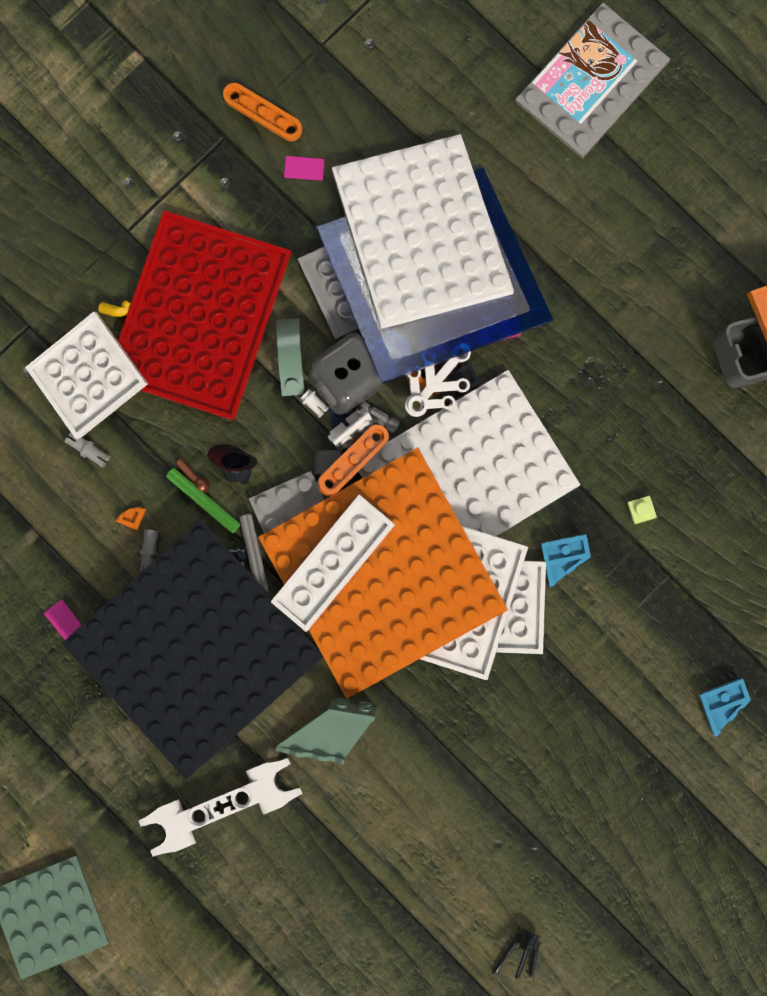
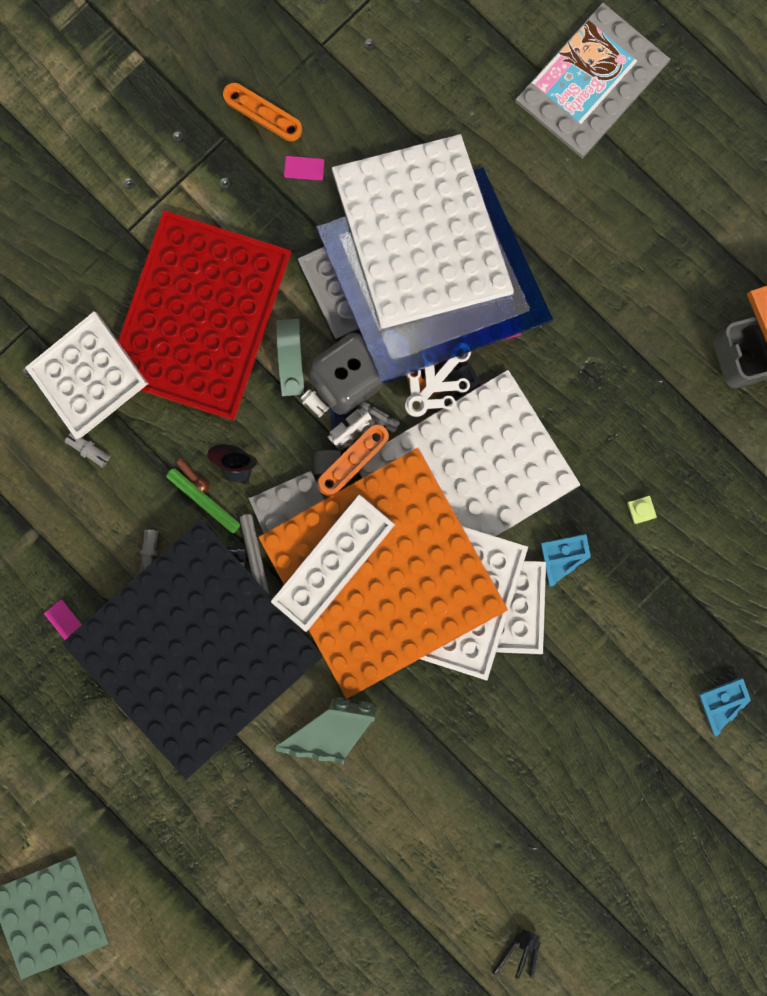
yellow arm [98,301,131,317] -> none
orange tile [116,507,146,531] -> none
white piece [139,758,303,857] -> none

